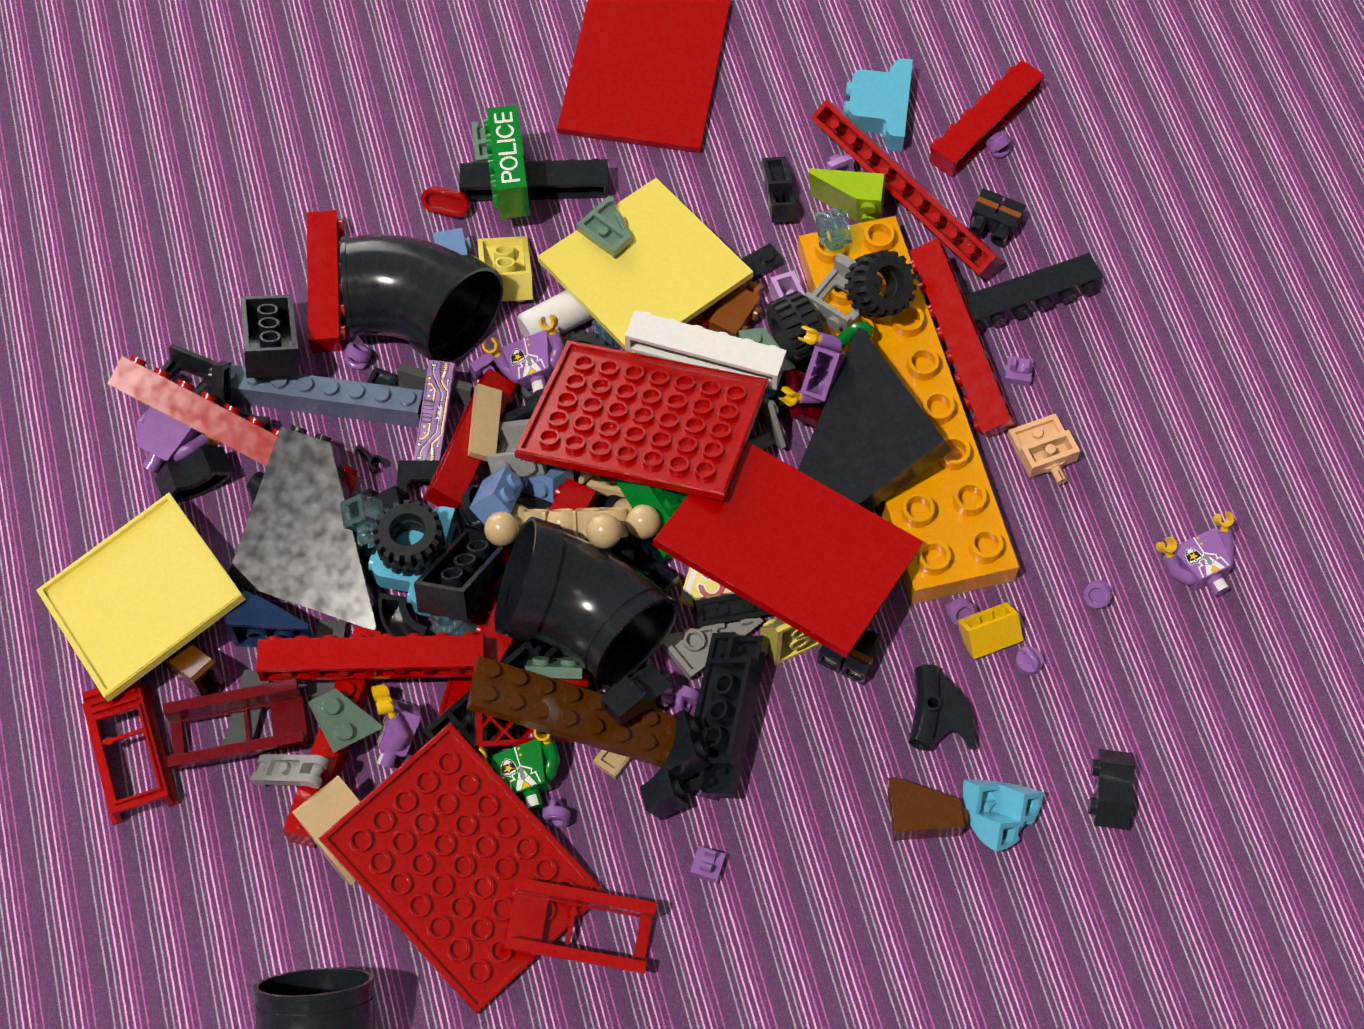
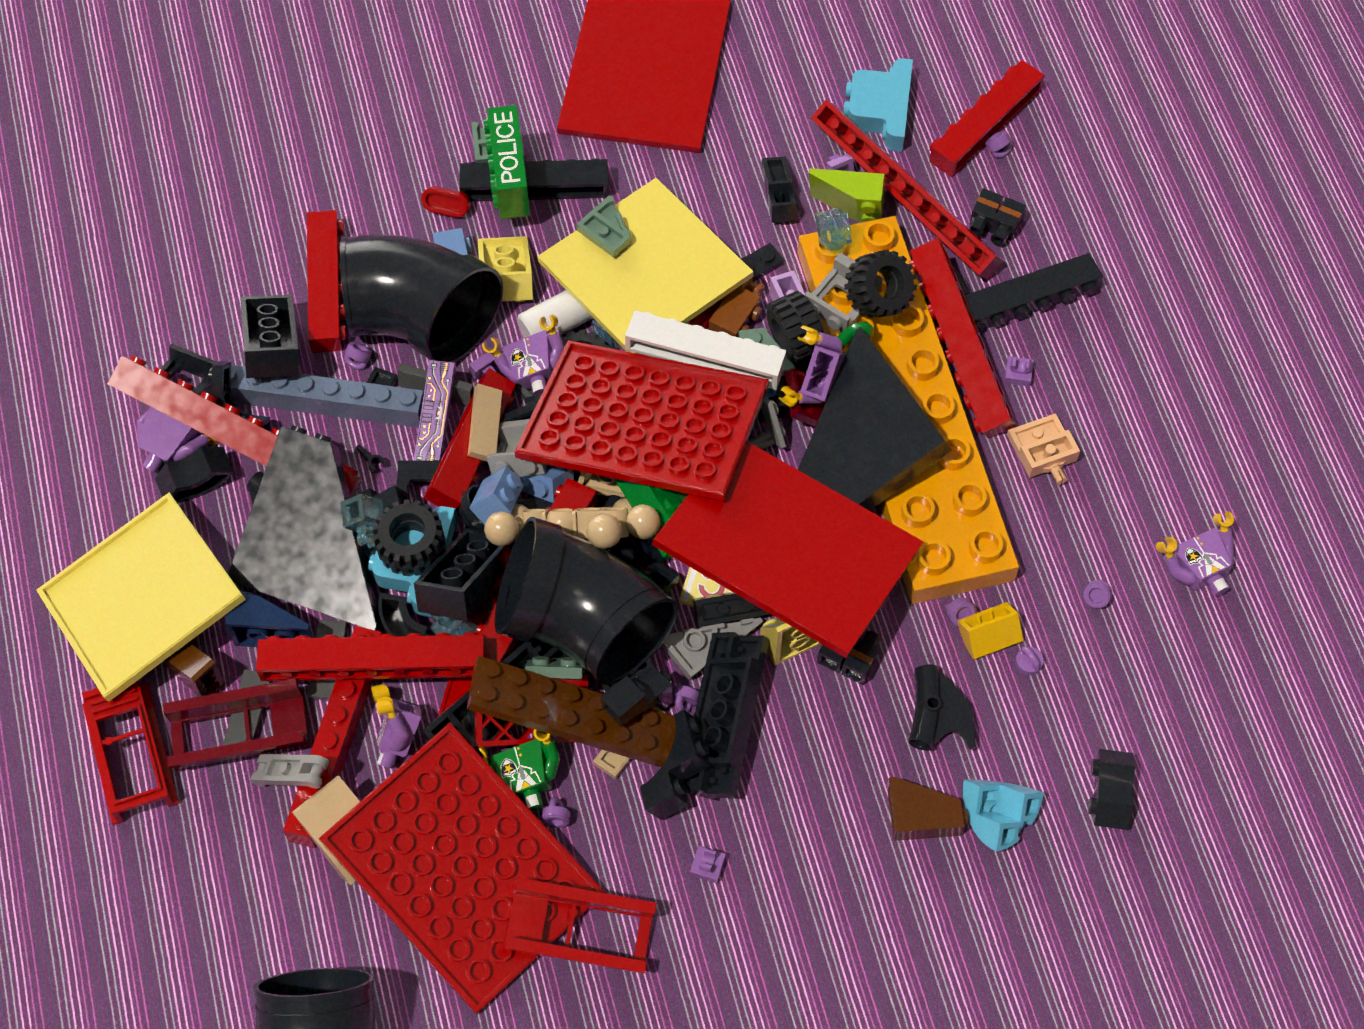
sand green wing [308,688,383,753] -> none

